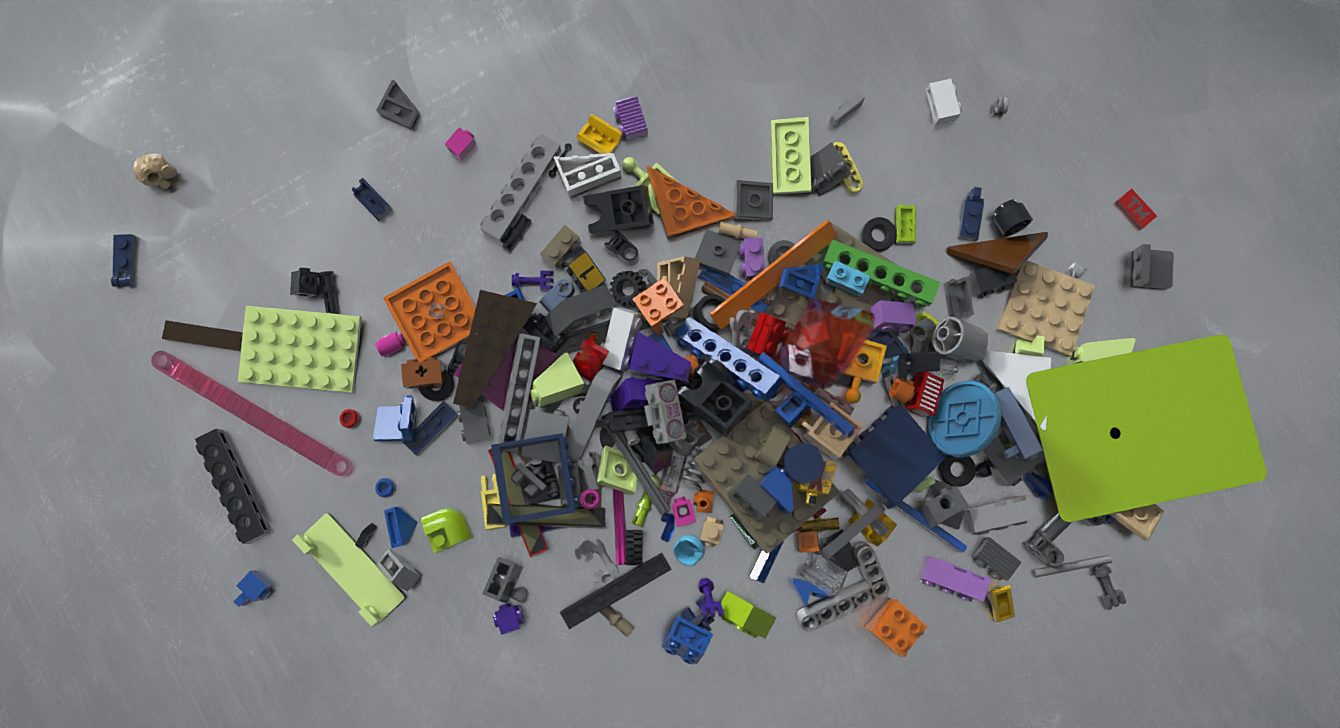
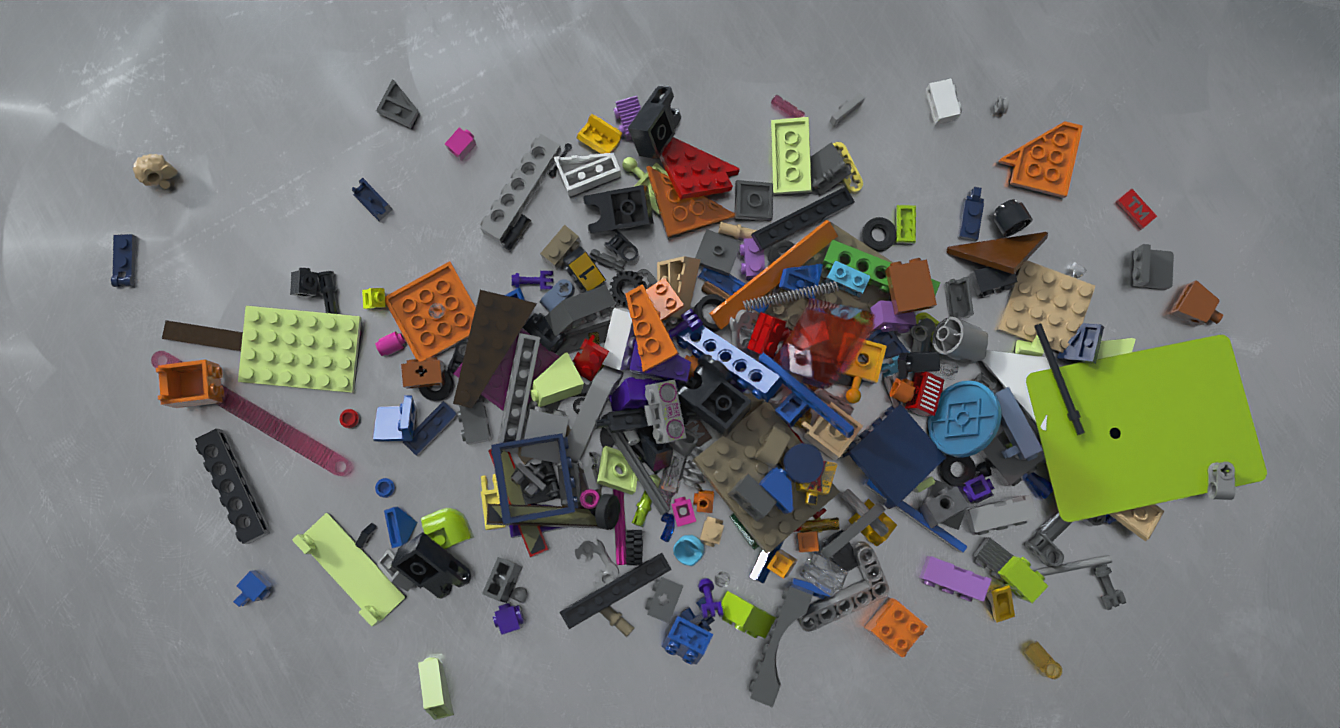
none -> orange container [156,359,224,408]
none -> neon yellow bracket [362,288,386,309]
none -> black brick [391,532,471,599]
none -> yellowish green slope [418,657,454,720]
none -> dark grey axle [589,249,626,272]
none -> black tyre [595,494,620,530]
none -> orange wing [625,284,679,373]
none -> black brick [628,85,681,159]
none -> dark grey brick [645,577,683,623]
none -> red wing [659,137,740,200]
none -> dark purple hinge [668,309,703,342]
none -> clear hinge [714,571,730,588]
none -> light grey piece [743,281,839,311]
none -> dark grey arch [749,584,814,708]
none -> black tile [751,186,855,251]
none -> light orange panel [767,549,798,579]
none -> clear pink axle [771,95,805,118]
none -> dark orange brick [885,258,937,315]
none -> dark purple brick [963,474,995,504]
none -> lime brick [998,556,1048,603]
none -> orange wing [999,121,1083,198]
none -> clear yellow piece [1024,641,1062,679]
none -> black bar [1034,323,1085,436]
none -> dark blue wing [1057,323,1104,364]
none -> dark orange torso [1171,280,1223,325]
none -> light grey piece [1208,462,1236,500]

